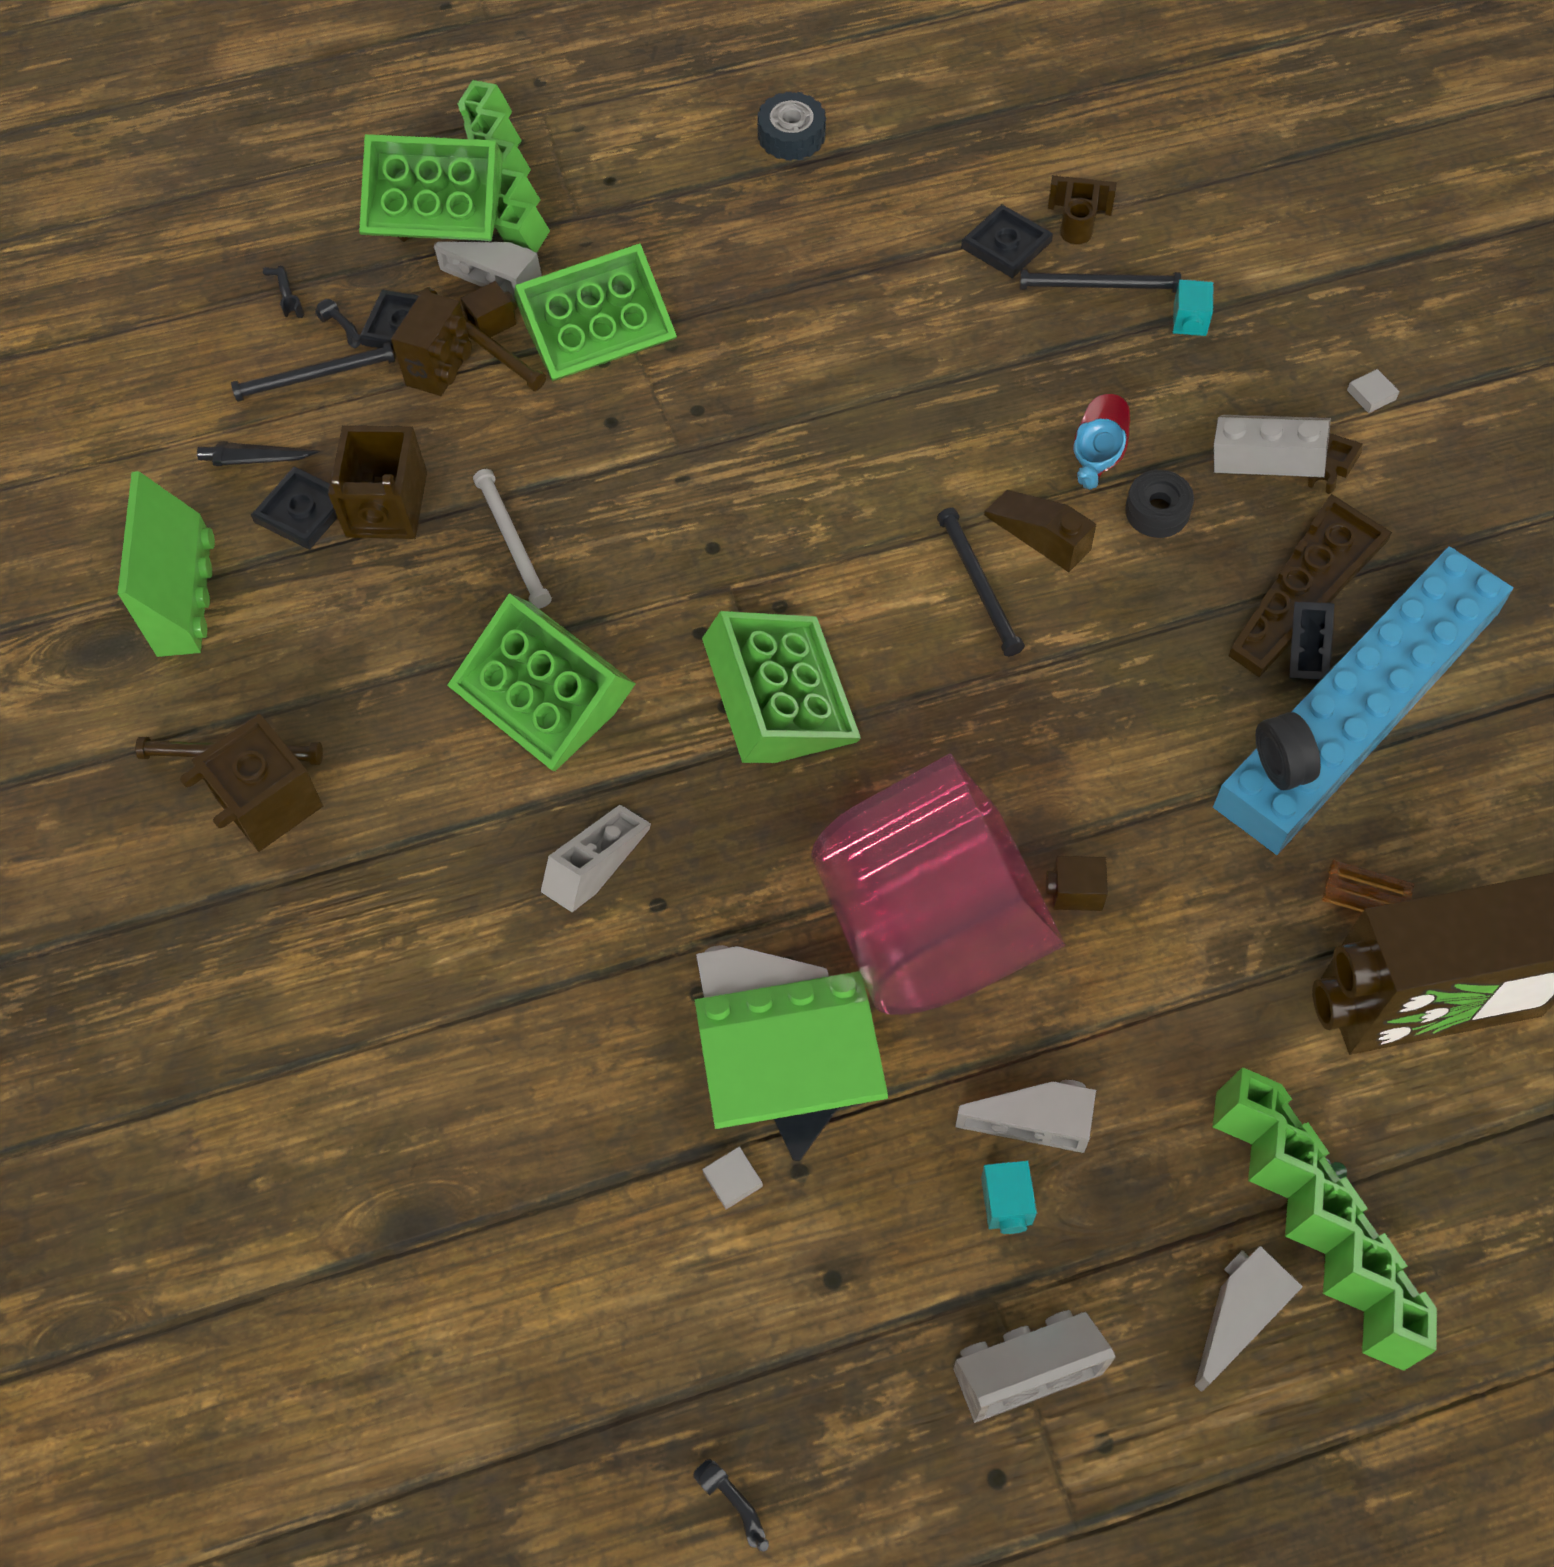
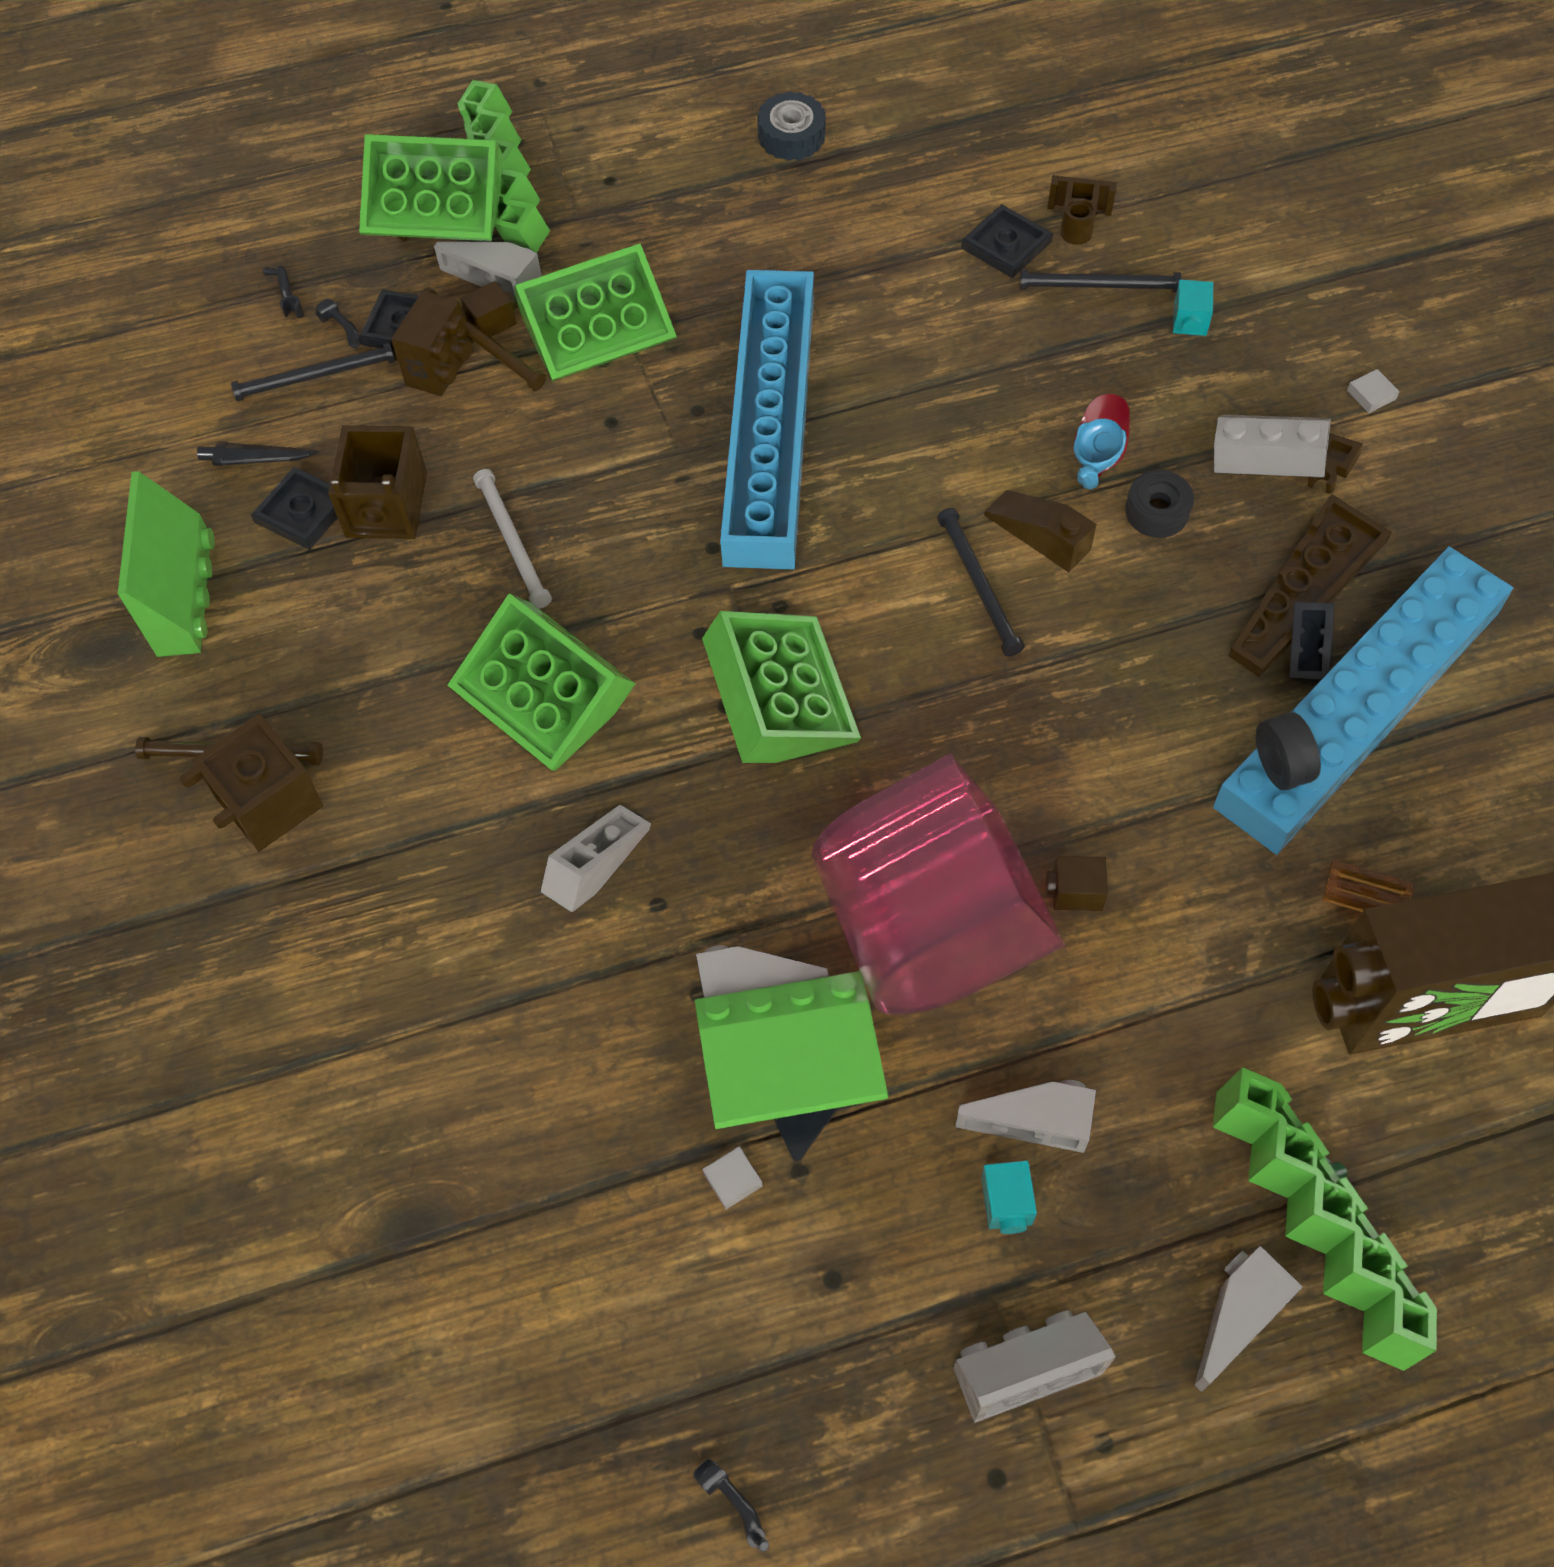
none -> dark azure brick [720,270,814,569]

